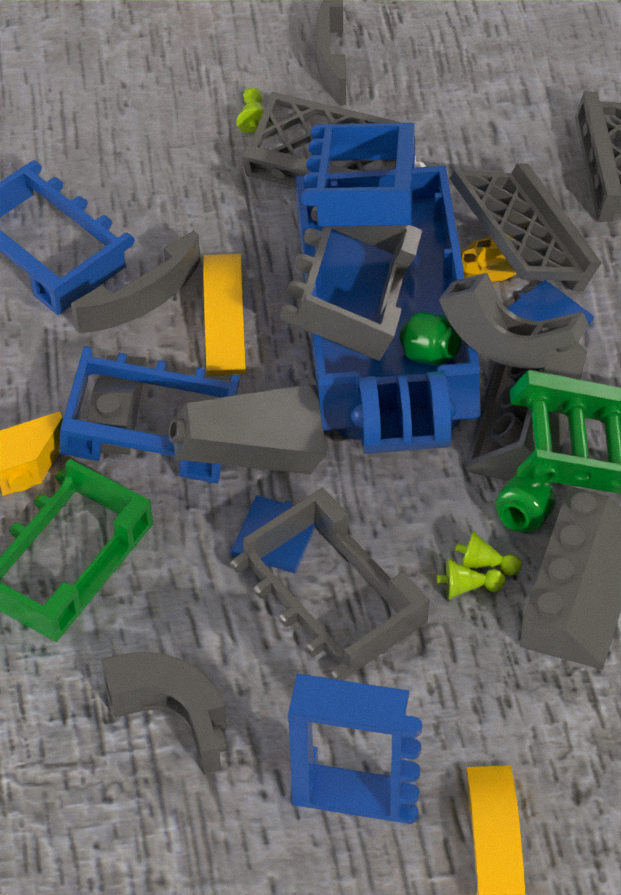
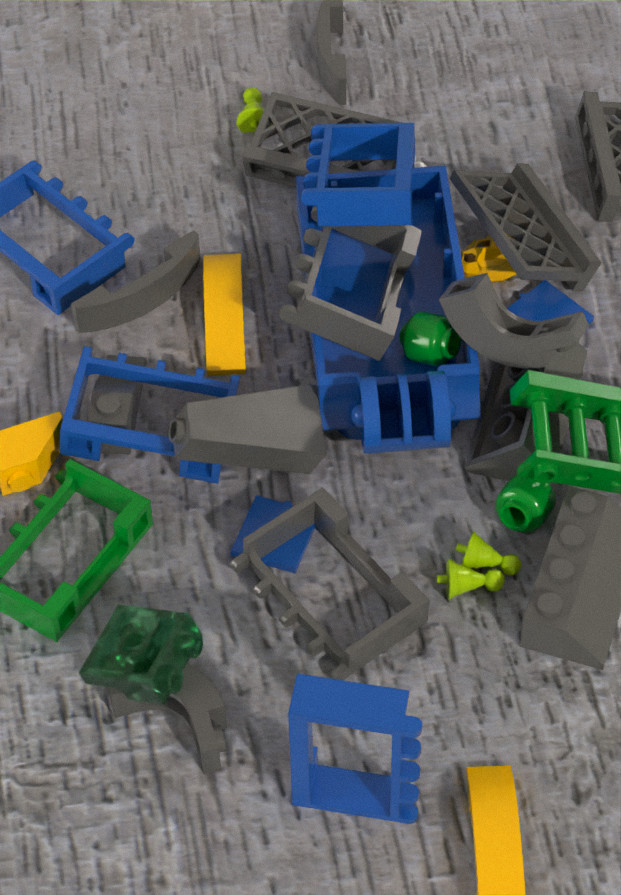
none -> clear green plate [79,604,203,705]

